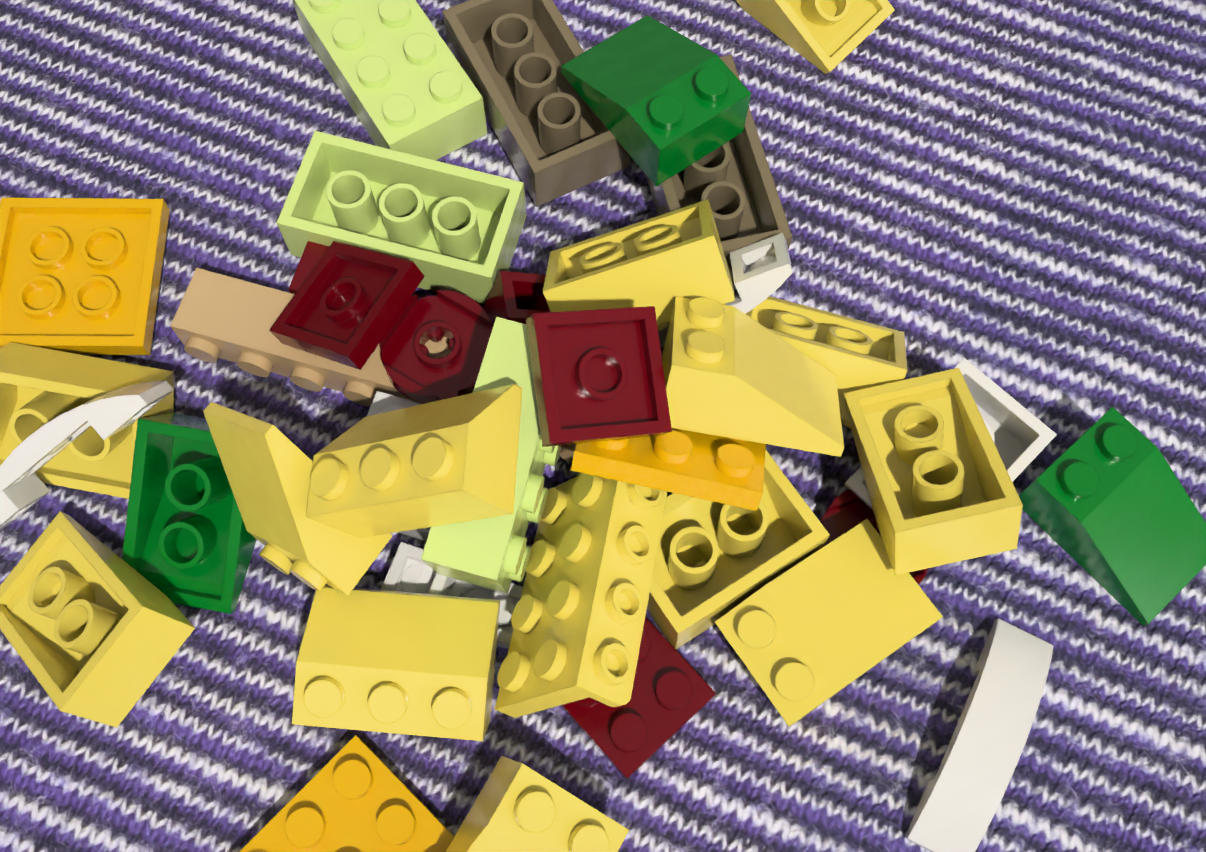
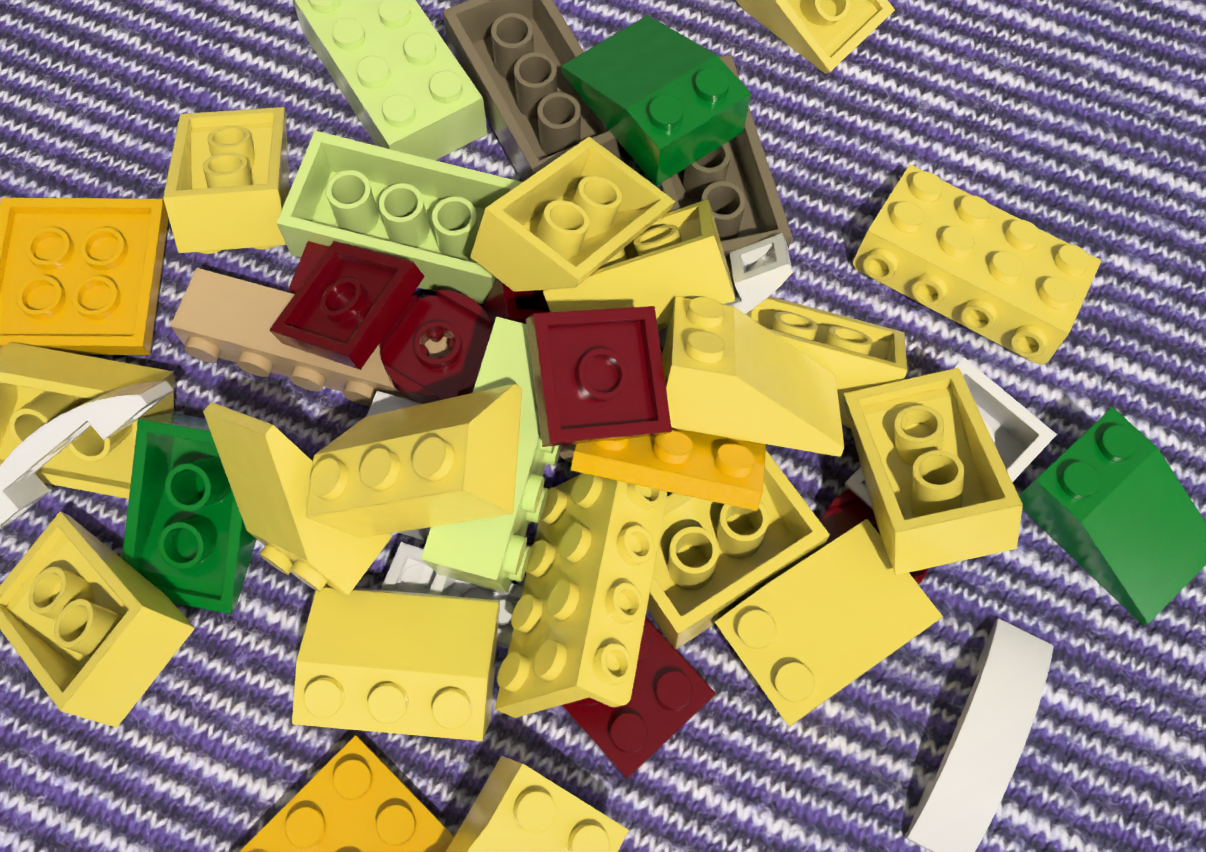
none -> light yellow slope [163,107,290,254]
none -> light yellow slope [470,137,675,292]
none -> light yellow bracket [853,164,1102,364]

